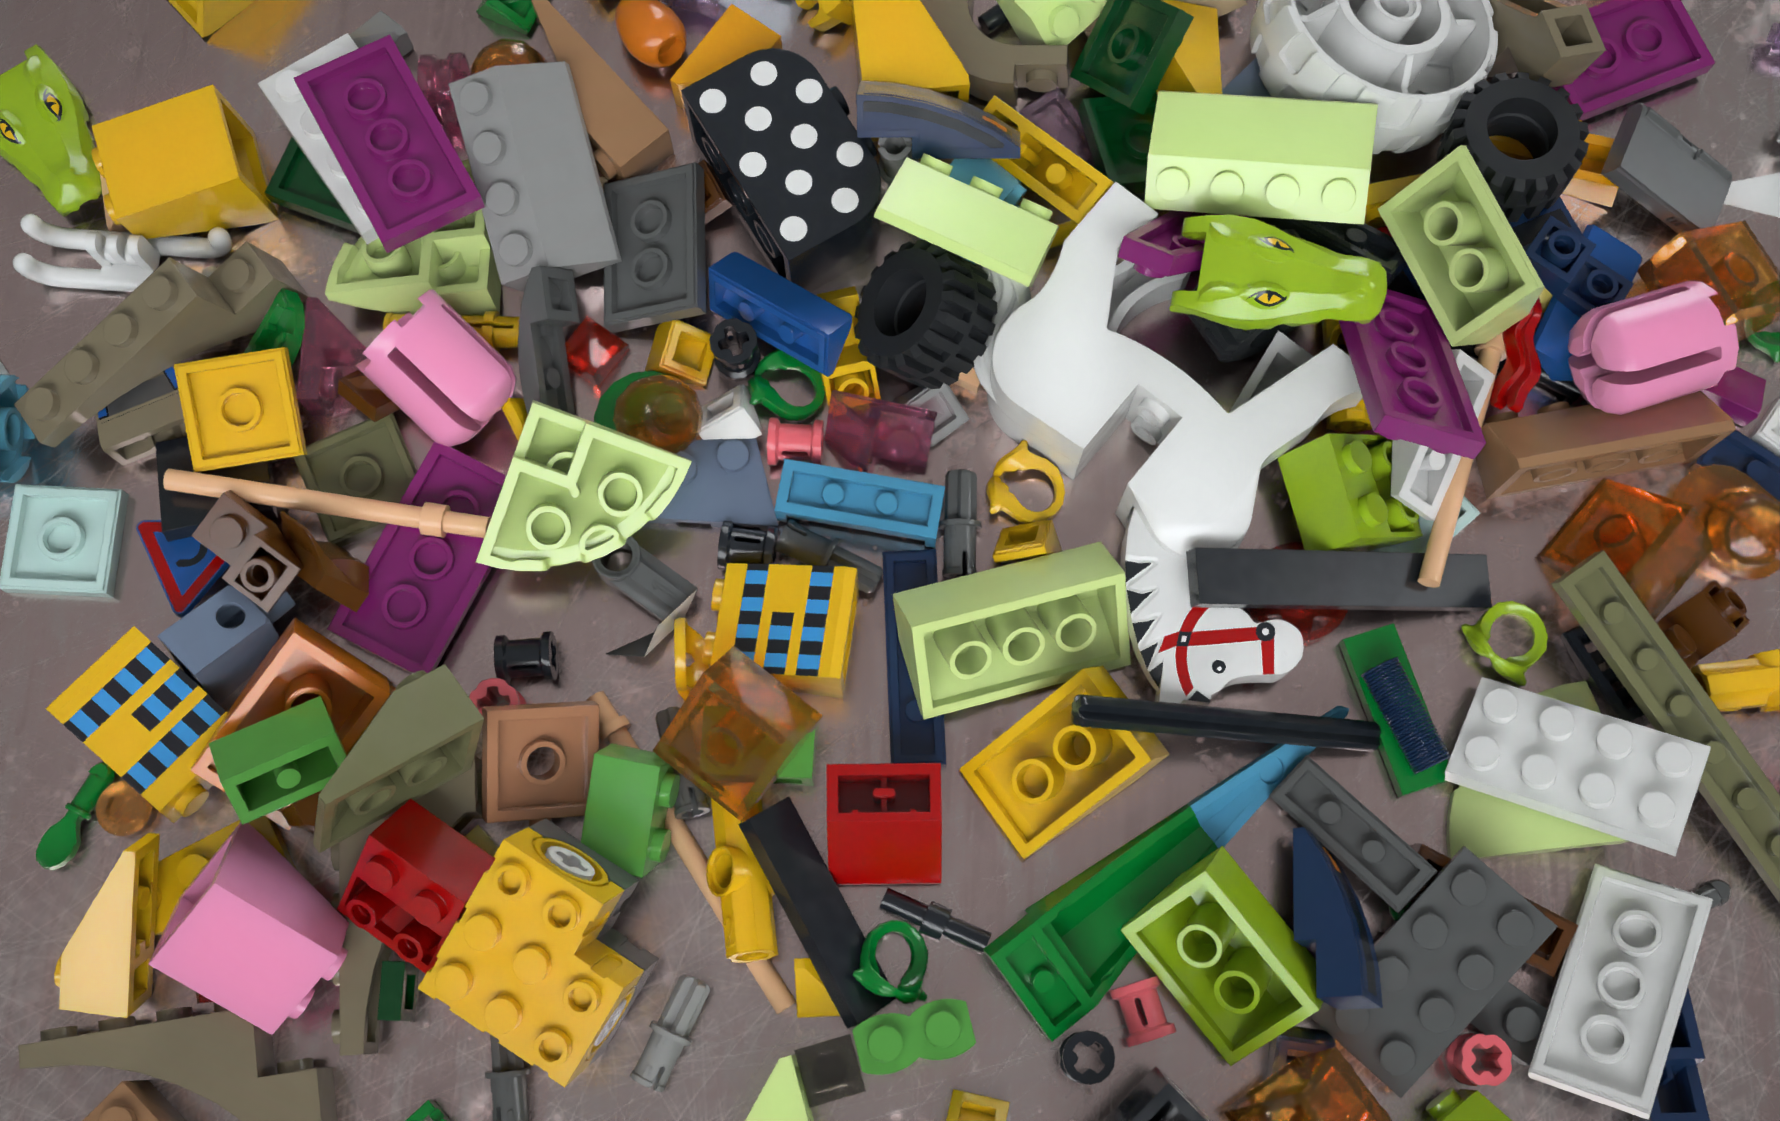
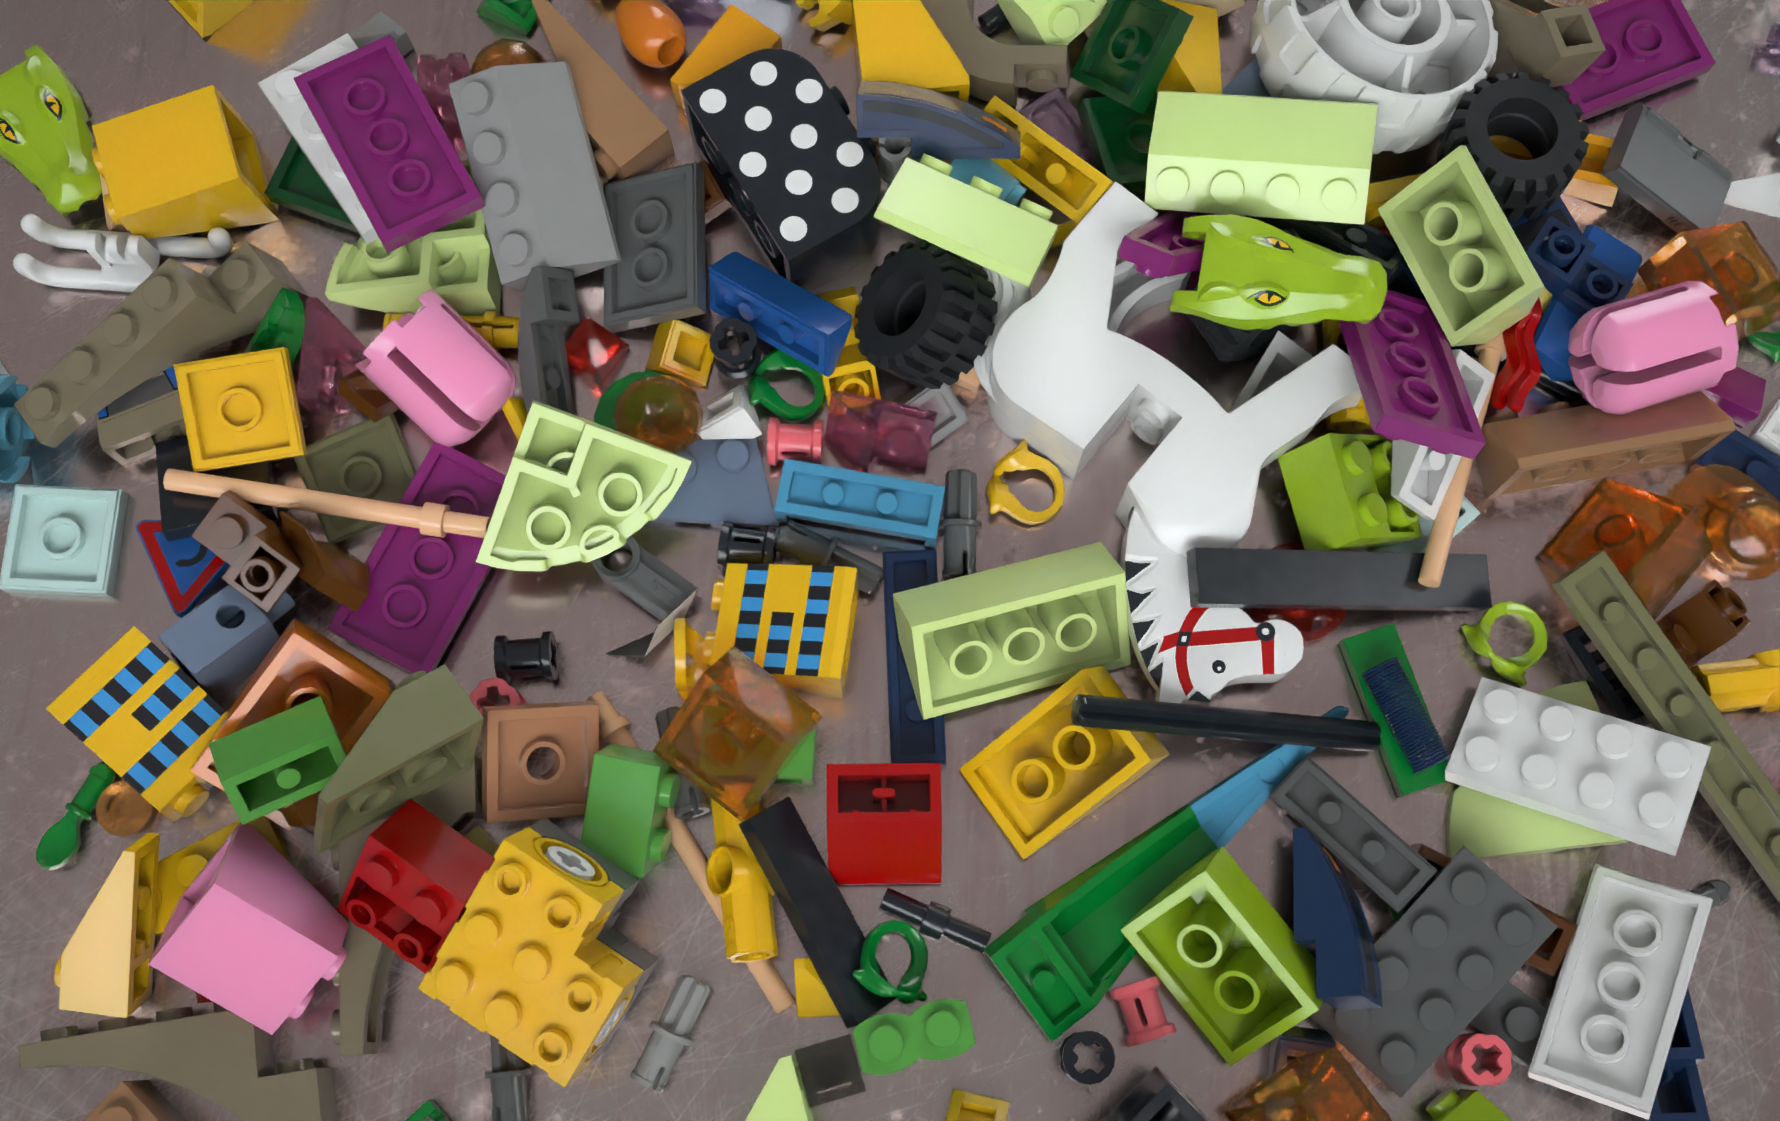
dark green tile [377,961,419,1022] -> none
yellow slope [992,519,1062,563] -> none

